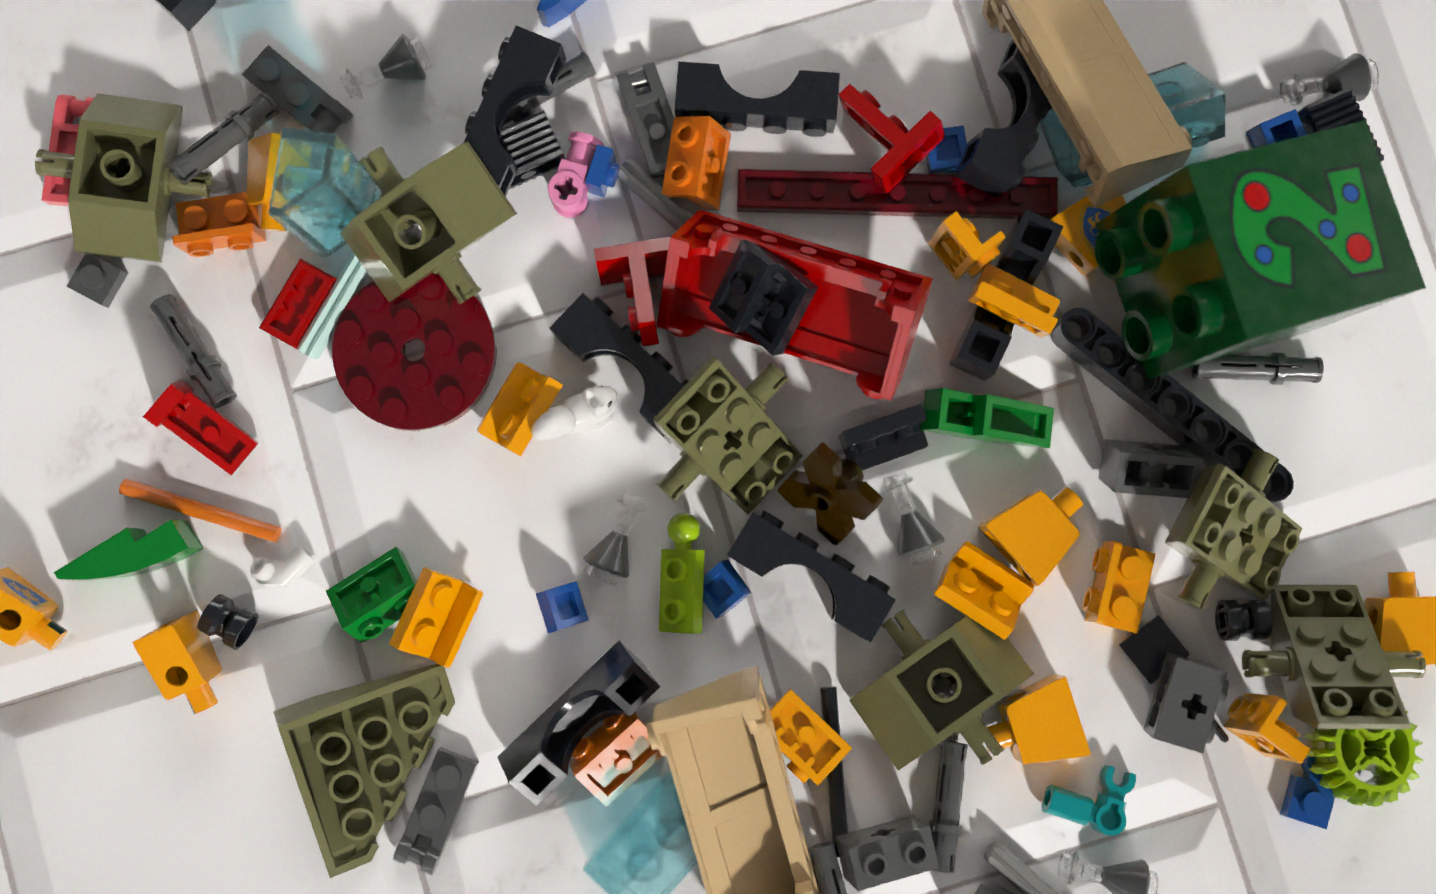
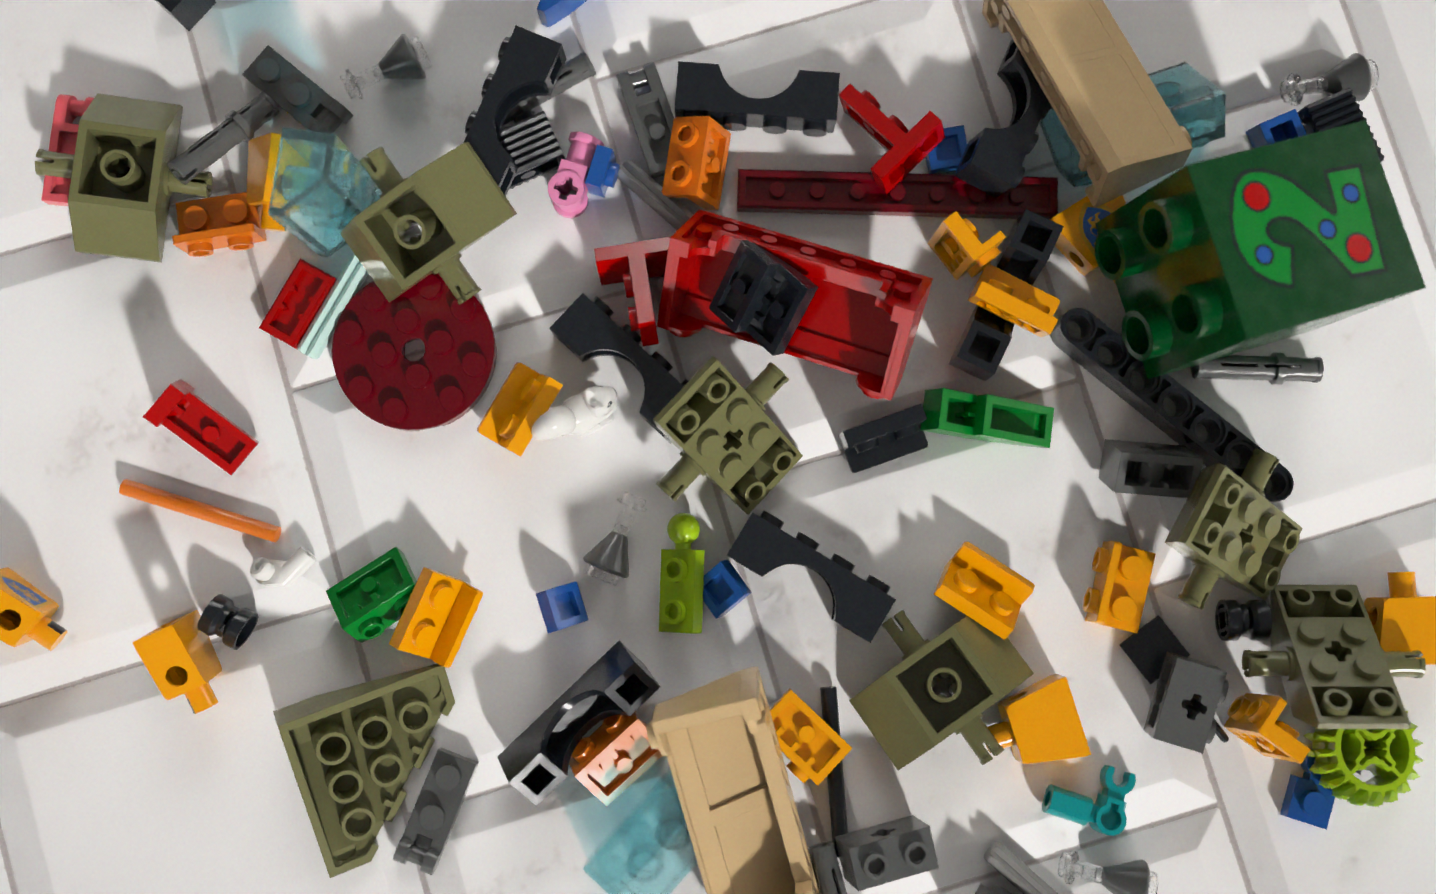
green slope [54,519,204,580] -> none
dark grey plate [66,253,128,308] -> none
dark grey pin [150,294,237,409] -> none
dark brown plant [777,442,883,546] -> none
piece [882,471,945,565] -> none
dark grey pin [929,740,968,873] -> none
light orange torso [978,487,1083,586] -> none

